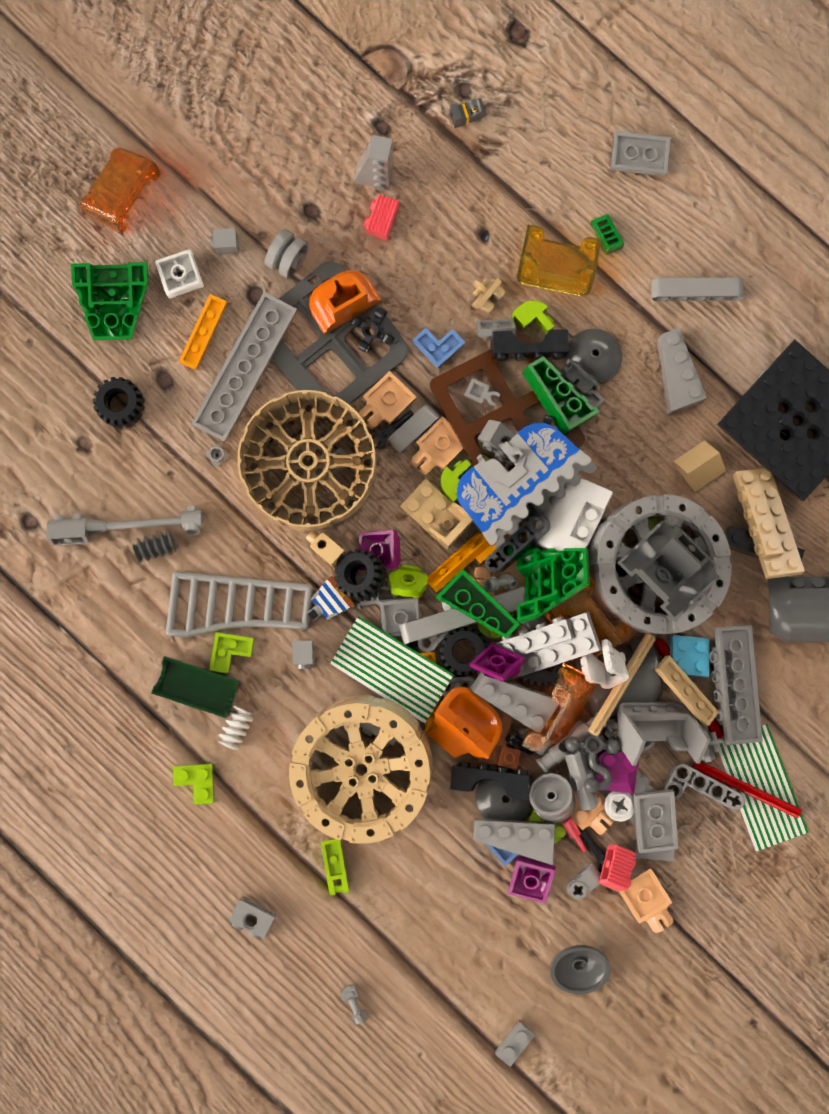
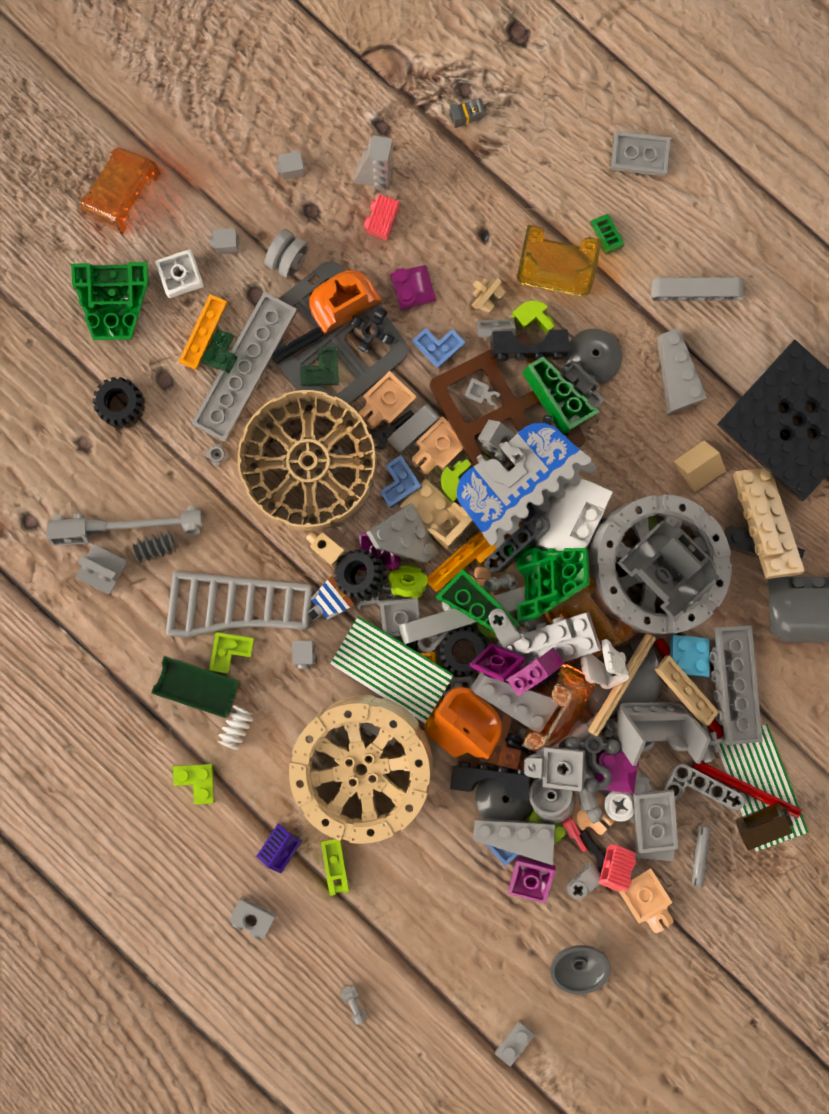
none -> light grey bracket [76,544,127,595]
none -> clear green plate [201,329,238,374]
none -> dark purple panel [256,824,303,873]
none -> black axle [272,327,323,363]
none -> light grey brick [276,151,305,180]
none -> clear green plate [300,347,339,386]
none -> light grey plate [366,503,440,563]
none -> medium blue plate [380,455,422,508]
none -> magenta slope [390,265,437,311]
none -> light grey piece [489,609,522,649]
none -> magenta window [507,647,565,696]
none -> light grey plate [524,746,585,792]
none -> light grey hinge [586,807,603,824]
none -> light grey pin [691,826,711,887]
none -> dark brown window [735,802,794,851]

